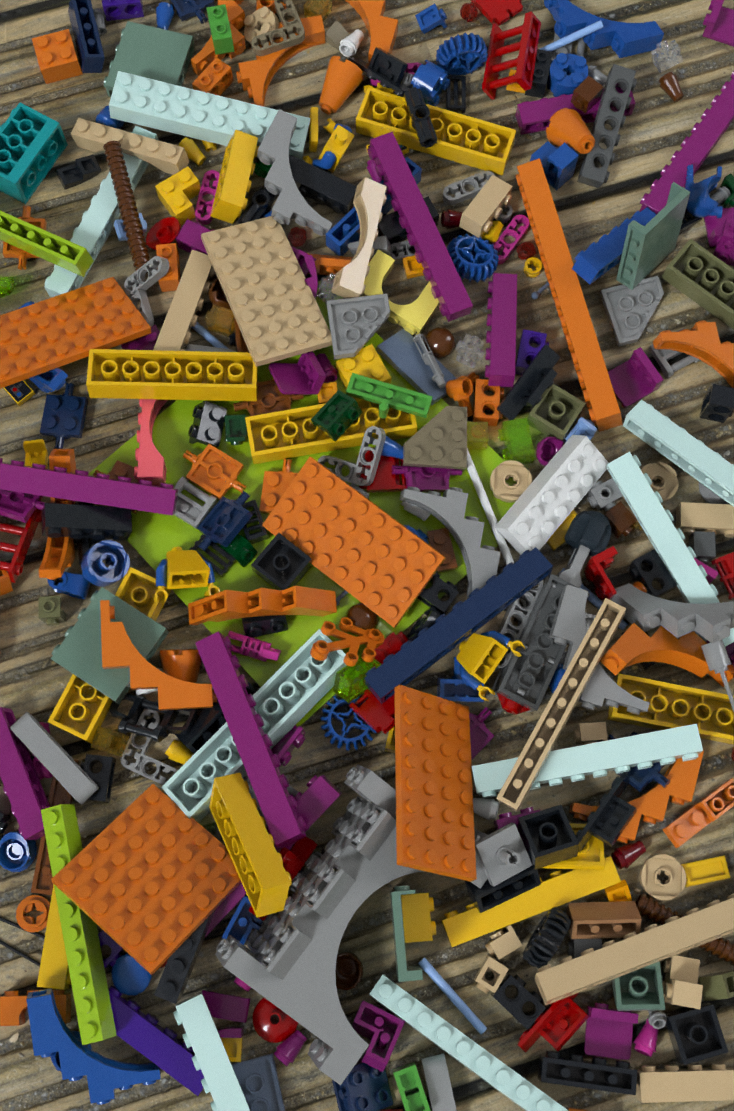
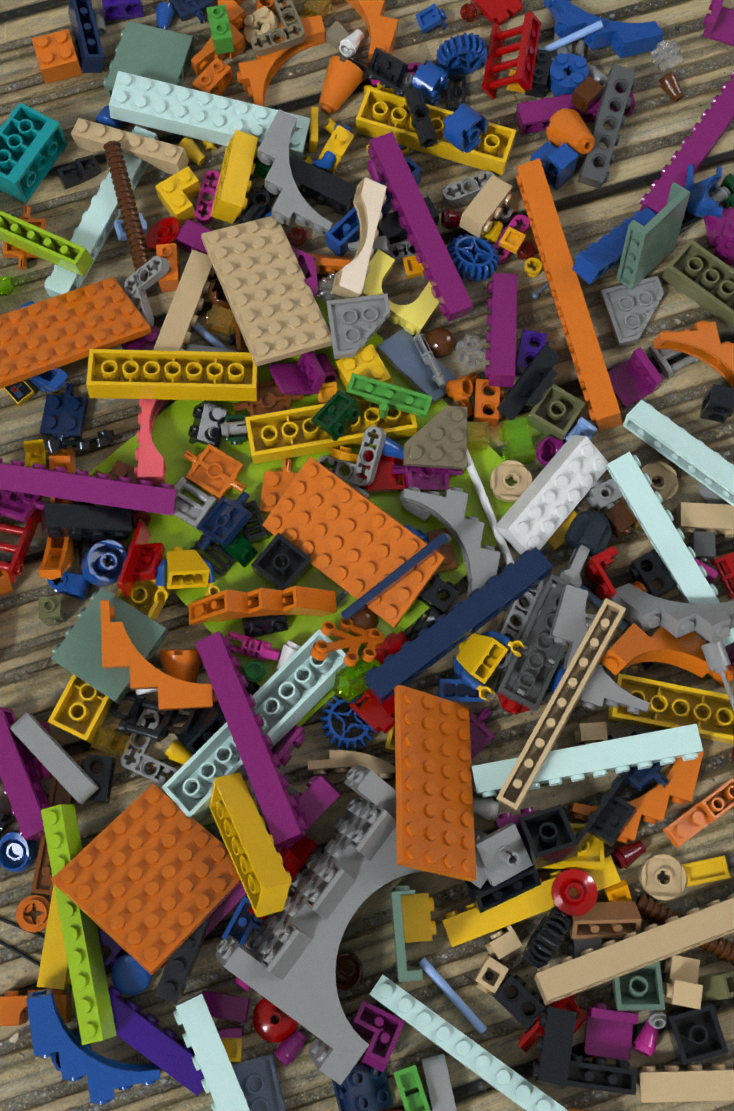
none -> black plant [44,430,117,454]
none -> red bracket [117,521,165,597]
none -> clear red plate [131,510,151,529]
none -> light grey pin [221,420,247,437]
none -> green plate [244,660,266,682]
none -> white cone [276,640,301,670]
none -> tan slope [308,750,396,779]
none -> light orange plate [330,446,358,463]
none -> dark blue tile [341,533,452,620]
none -> blue brick [443,103,488,153]
none -> light orange plate [499,226,526,254]
none -> black brick [532,1006,577,1089]
none -> red dish [551,869,598,916]

